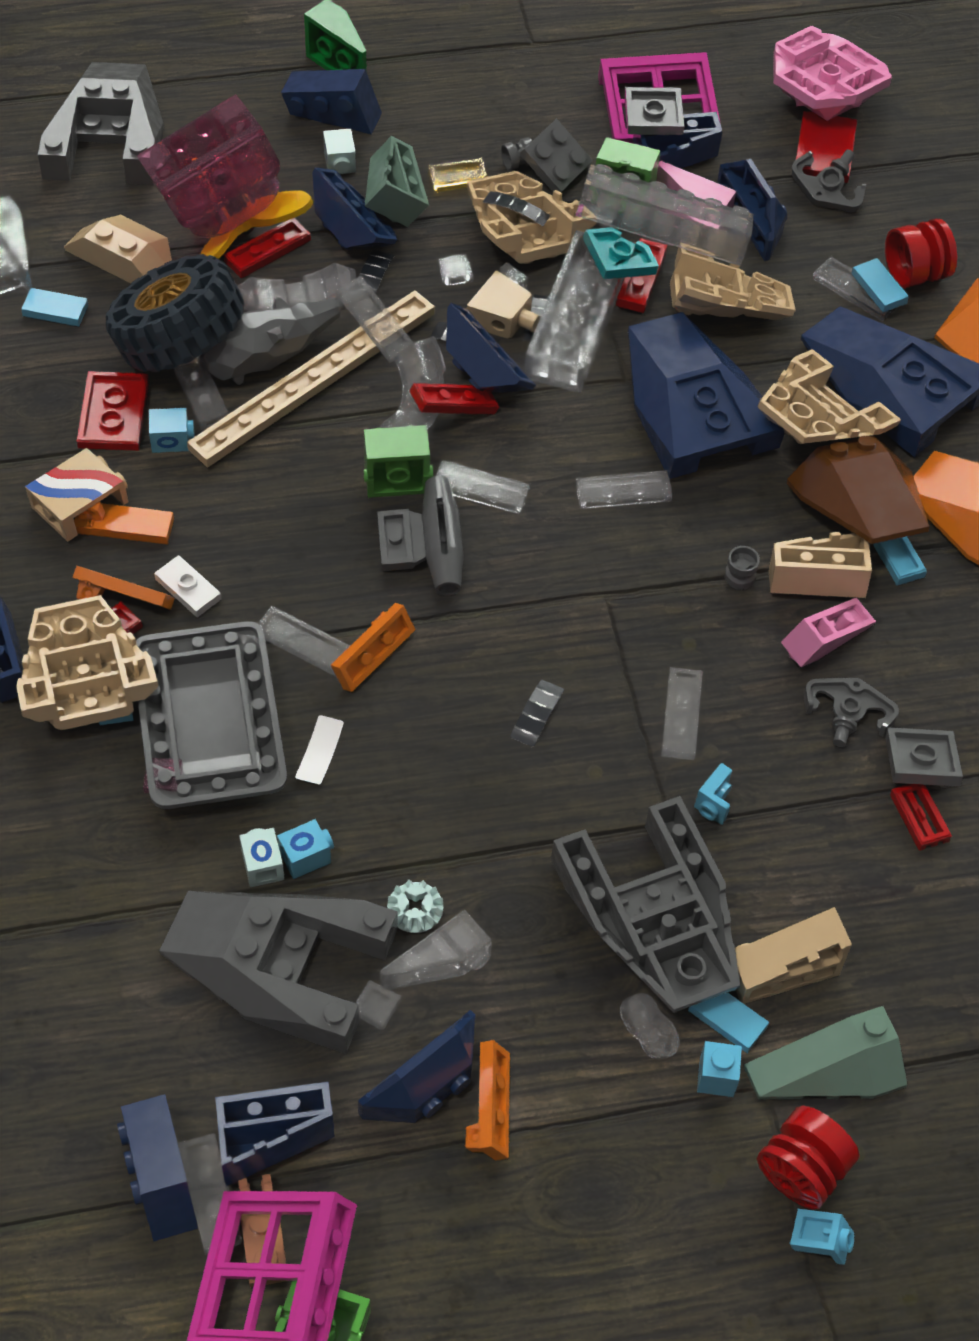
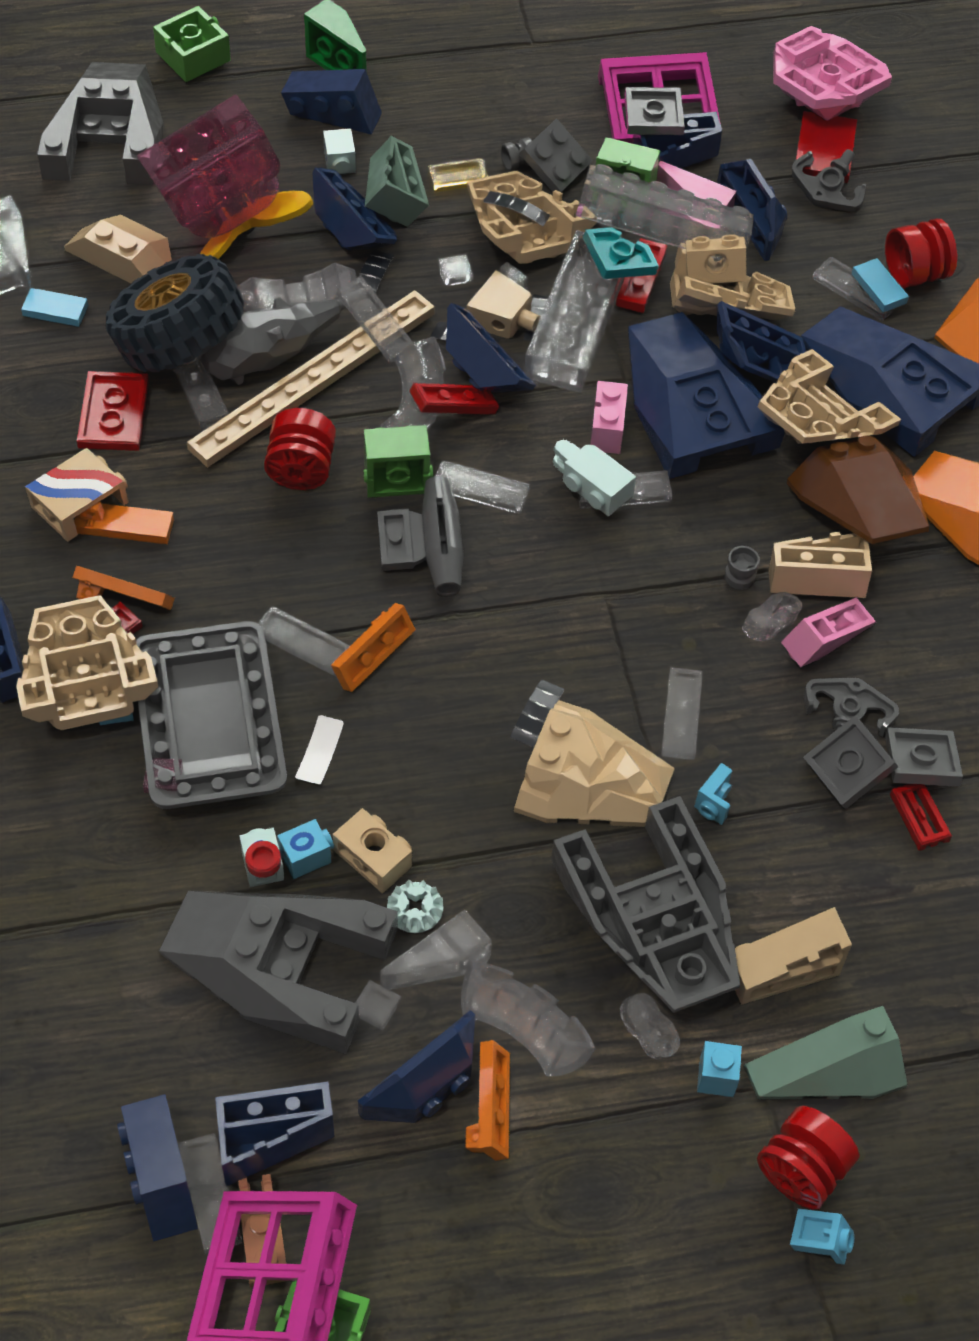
medium azure brick [149,408,195,453] -> none
white plate [154,555,222,617] -> none
red tile [224,218,311,279] -> none
medium azure tile [688,993,769,1053] -> none
medium azure tile [873,536,927,586] -> none
none -> bright green brick [153,6,231,82]
none -> red tile [245,841,281,878]
none -> red wheel [264,408,336,490]
none -> tan brick [333,808,412,894]
none -> clear brick [461,960,596,1076]
none -> tan wedge [514,700,675,827]
none -> light aqua hinge [553,440,636,516]
none -> bright pink piece [591,381,628,454]
none -> tan brick [686,234,746,283]
none -> dark blue wedge [717,301,806,383]
none -> clear piece [742,592,802,641]
none -> dark grey plate [803,715,898,809]

